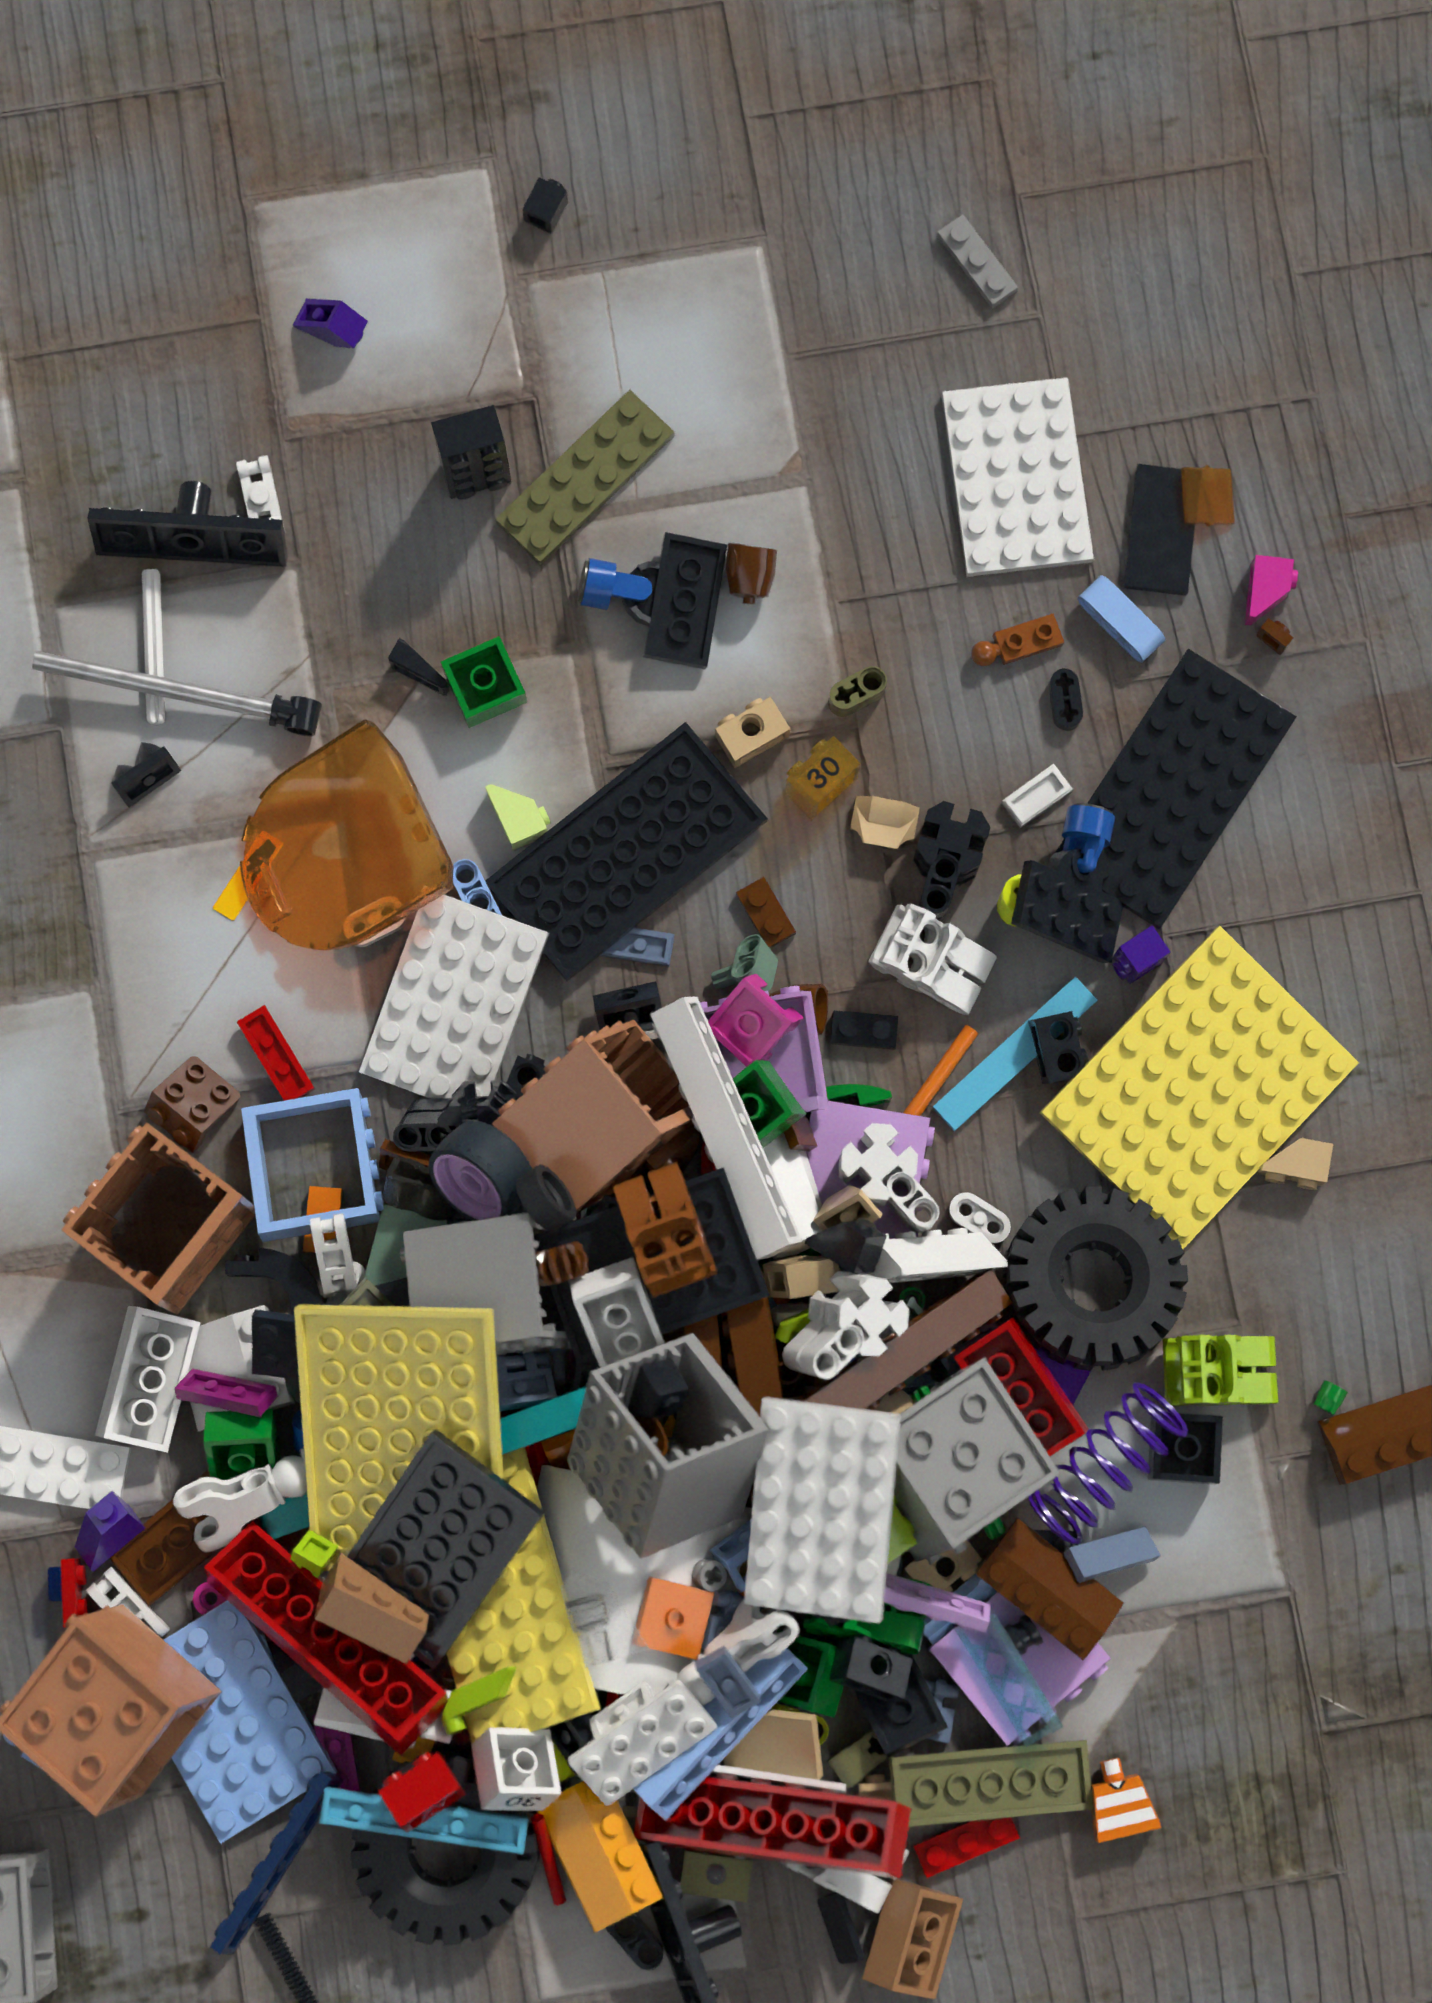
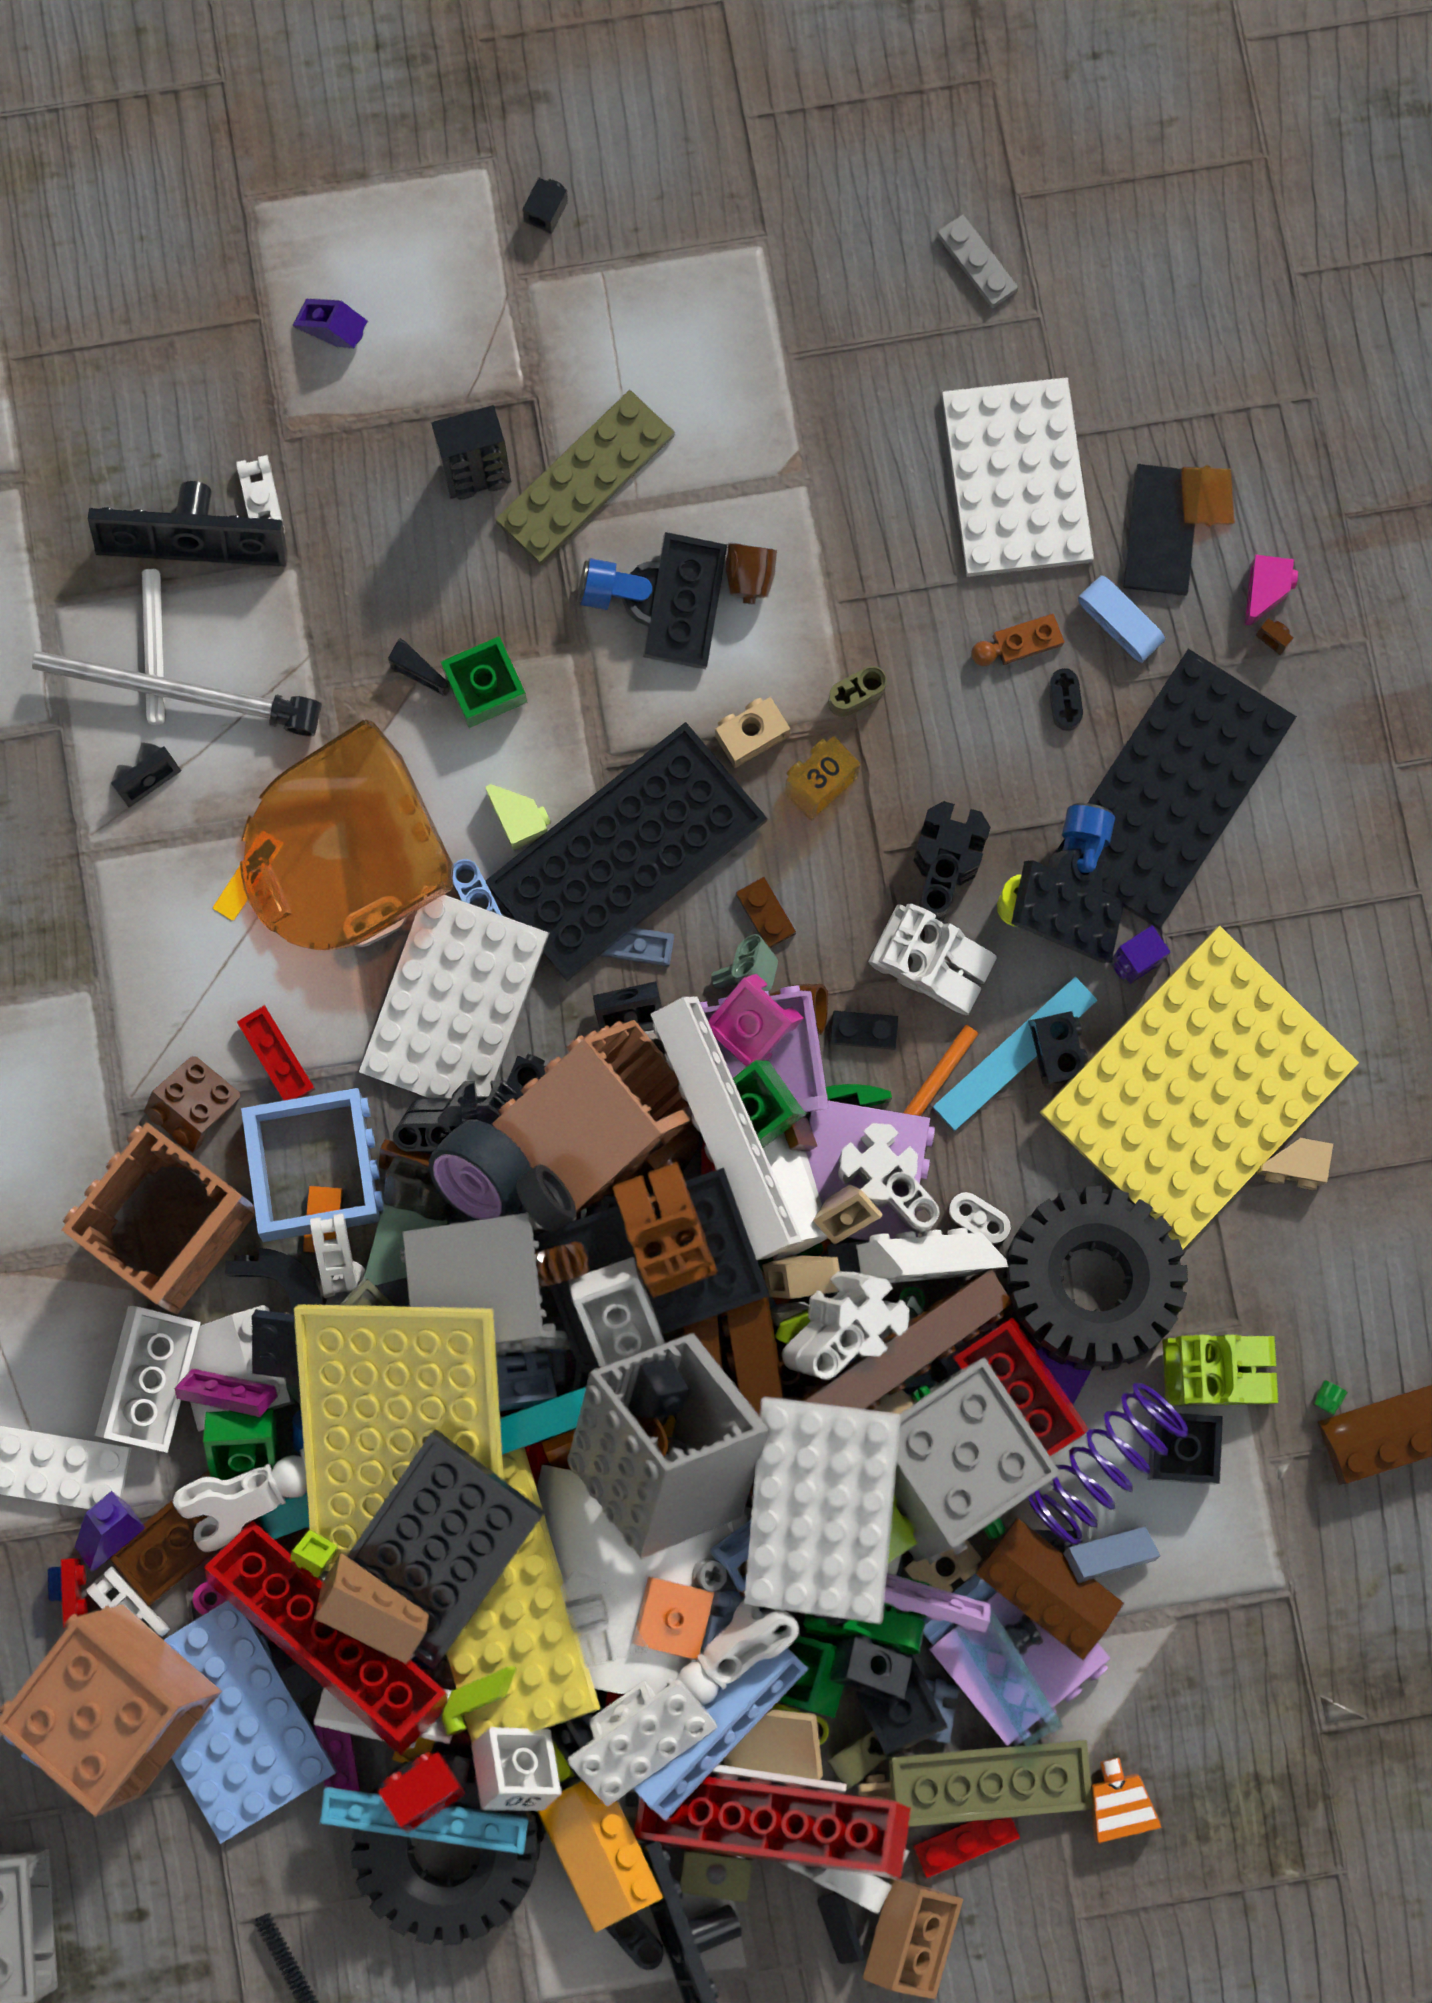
dark blue plate [210,1771,344,1955] -> none
red bar [531,1814,566,1906] -> none
sand blue plate [695,1646,761,1718] -> none
black slope [804,1219,887,1274] -> none
tan slope [850,796,920,849] -> none
white tile [1001,764,1073,828] -> none

